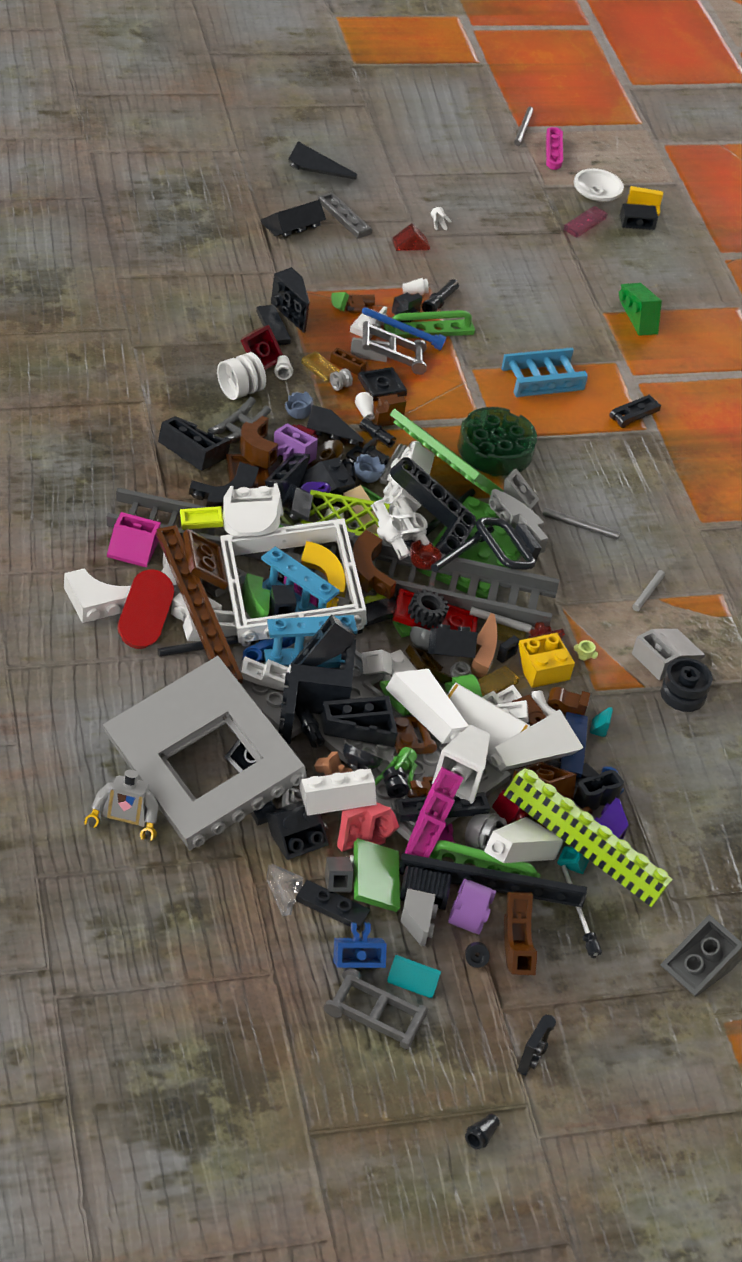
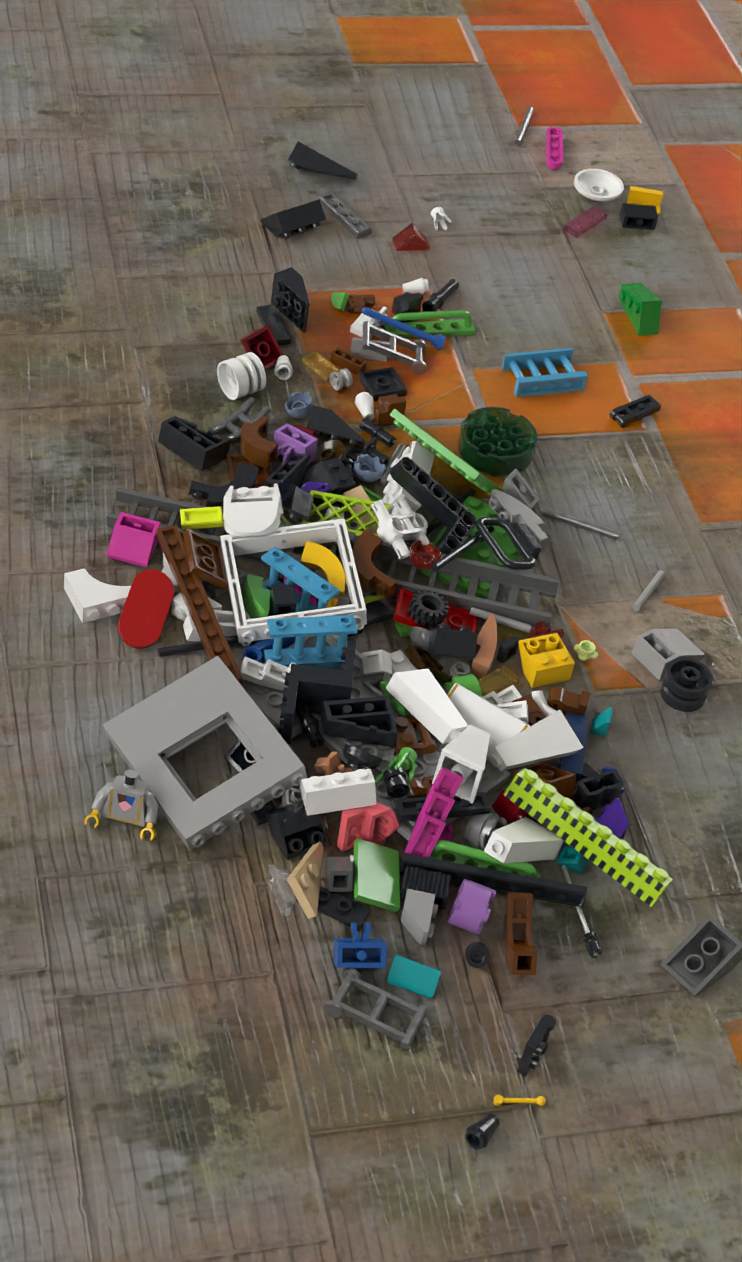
black slope [290,614,355,667] -> none
none -> tan wing [286,842,323,919]
none -> yellow hinge [493,1095,546,1106]

